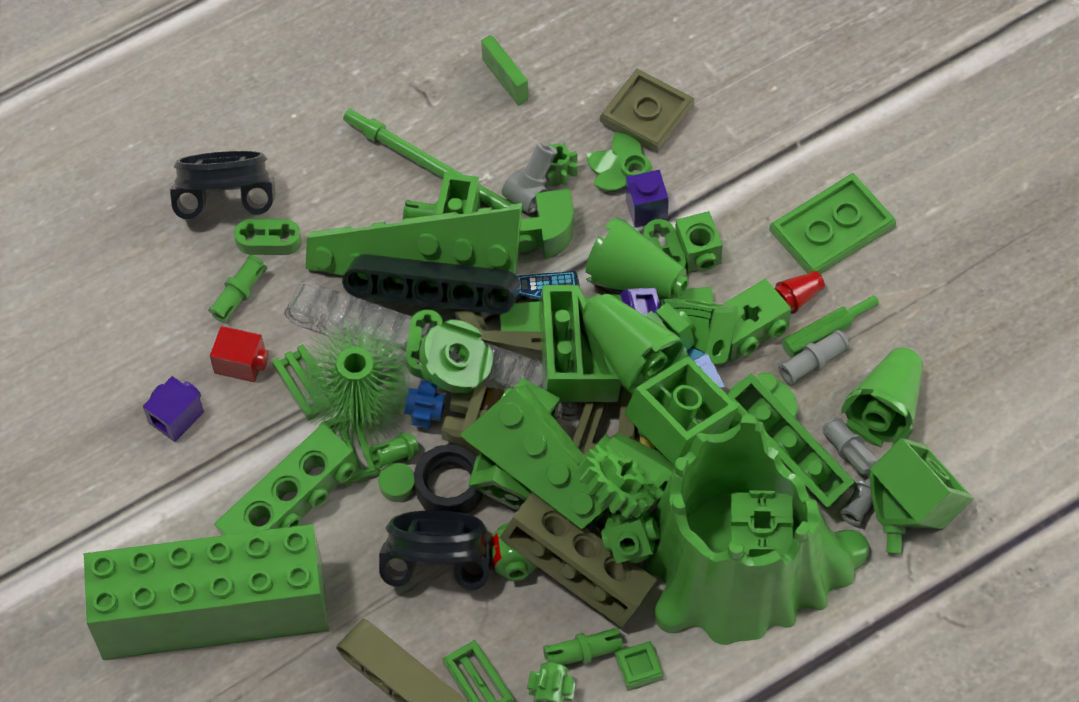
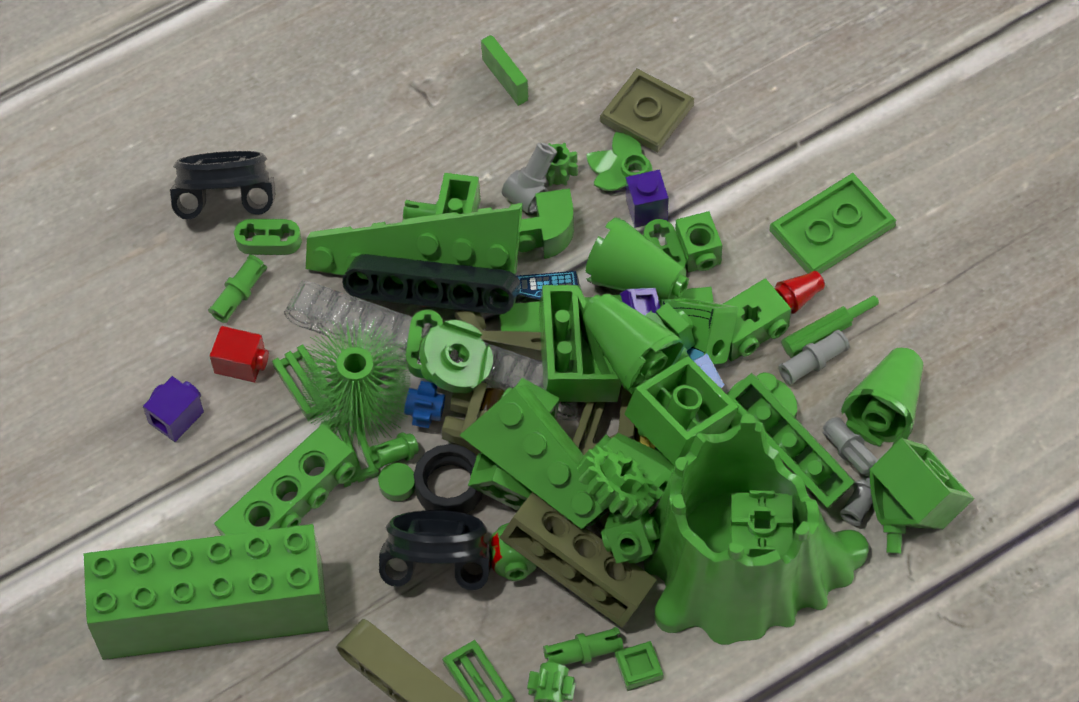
bright green bar [343,109,513,209] -> none

